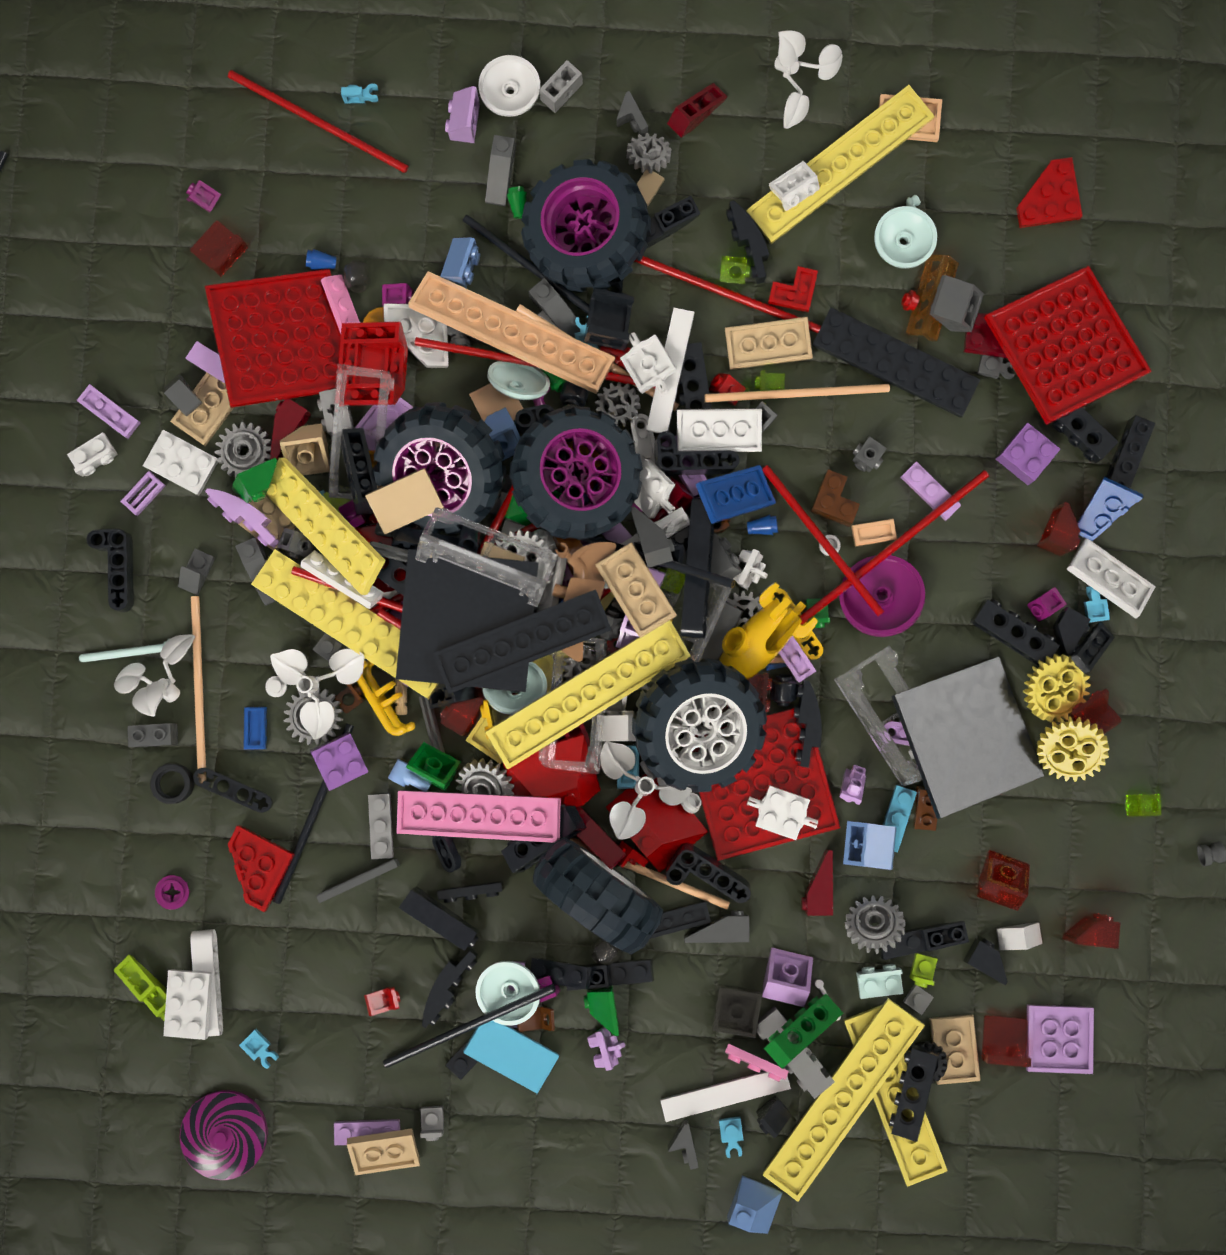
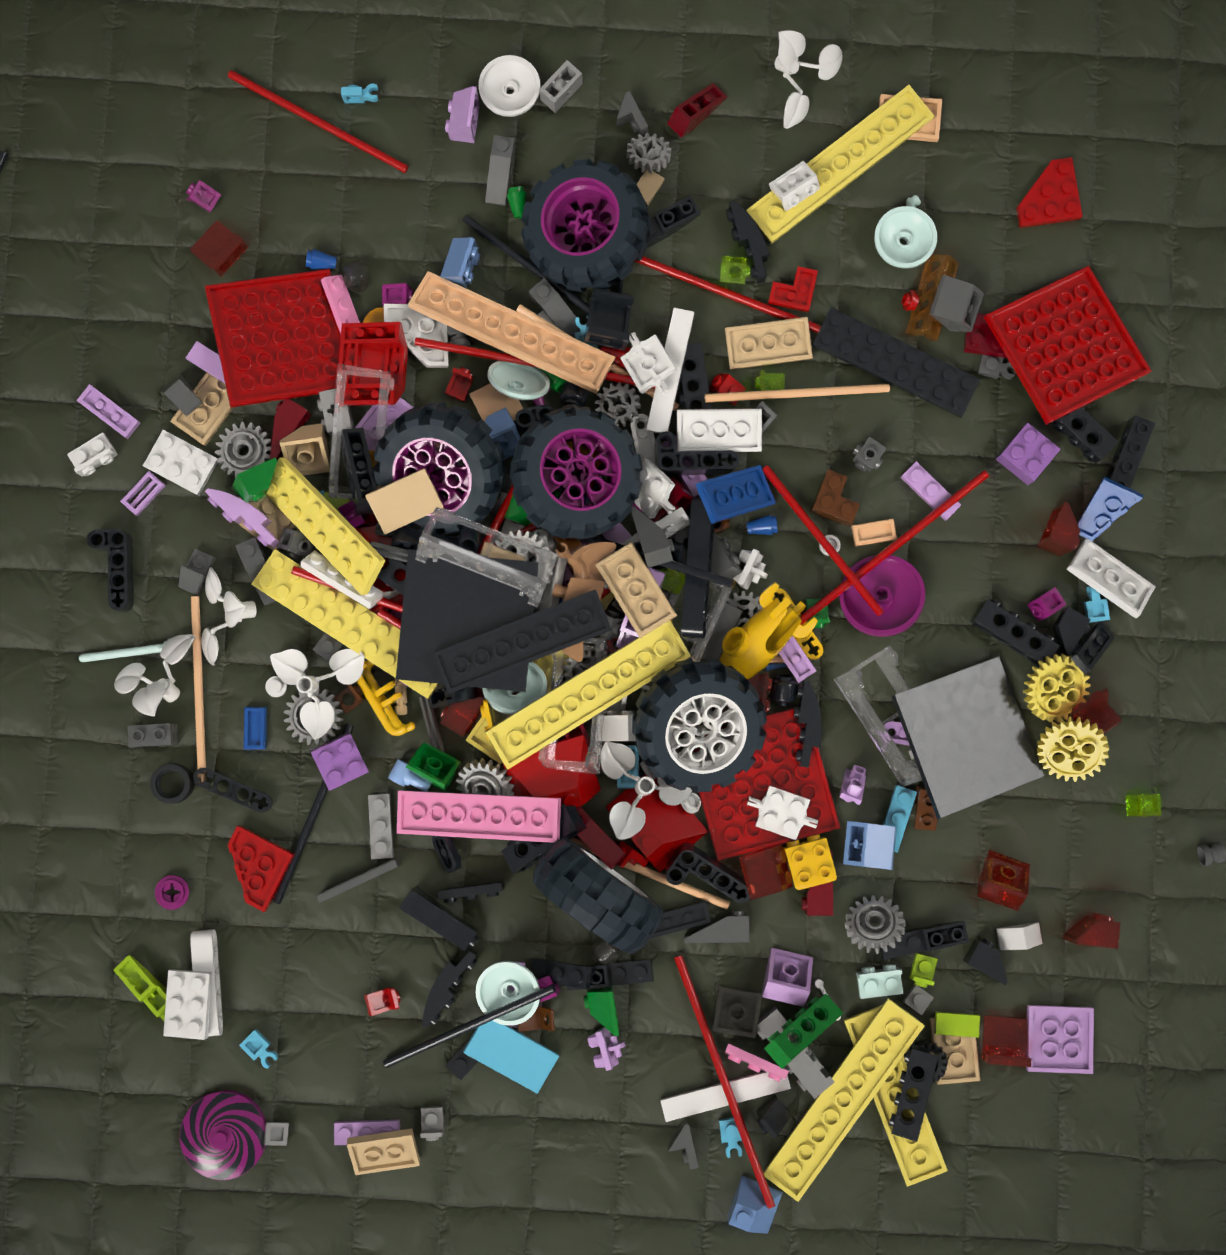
none -> white plant [201,567,256,666]
none -> light grey plate [264,1122,289,1146]
none -> red bracket [445,367,474,403]
none -> red piece [674,955,776,1209]
none -> clear red slope [739,845,793,900]
none -> yellow bracket [782,834,837,890]
none -> lime tile [934,1011,980,1038]

